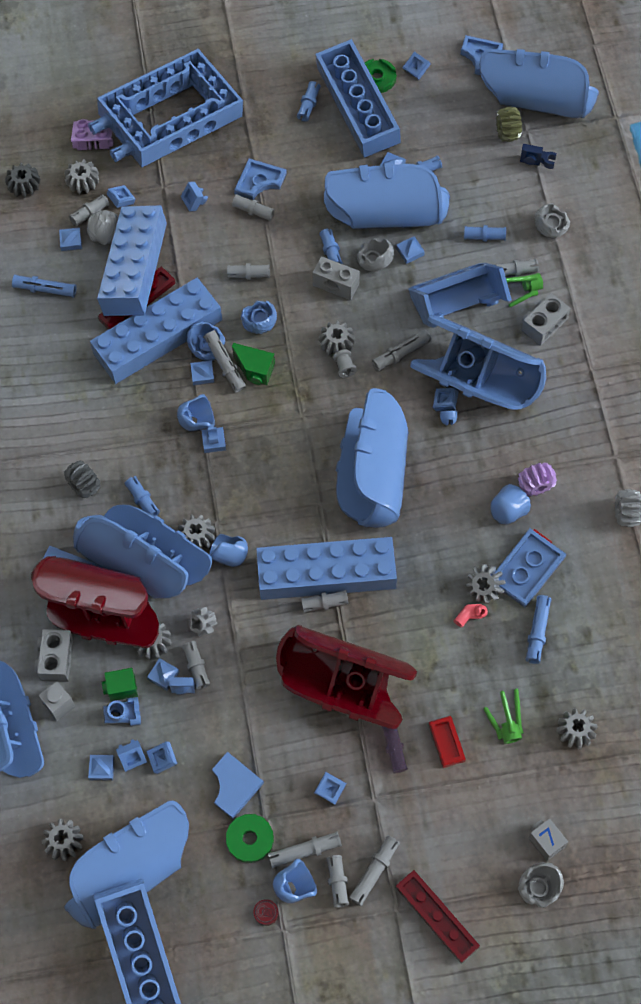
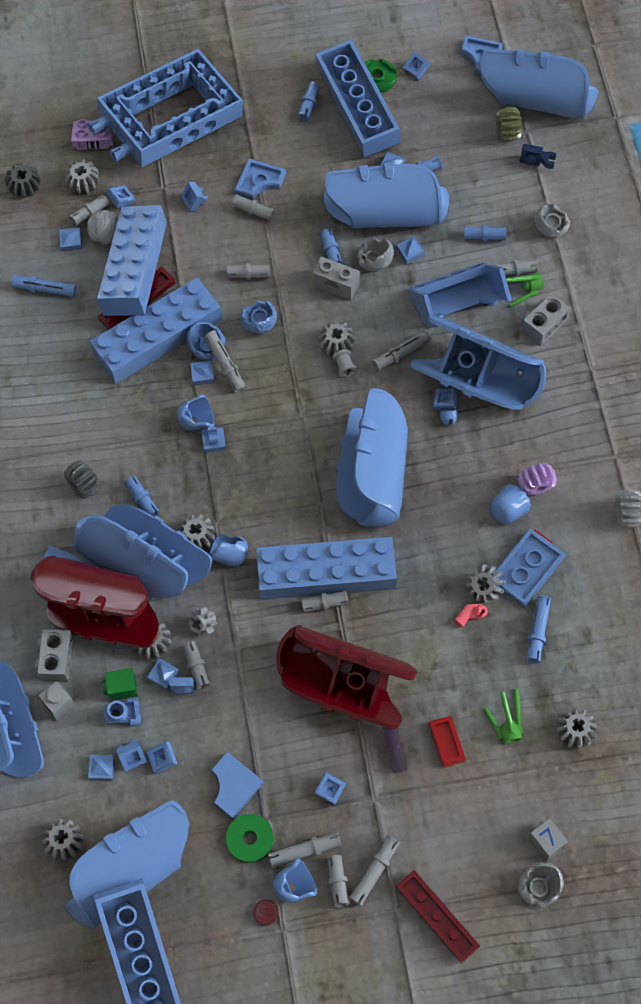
green slope [232,343,275,385] -> none

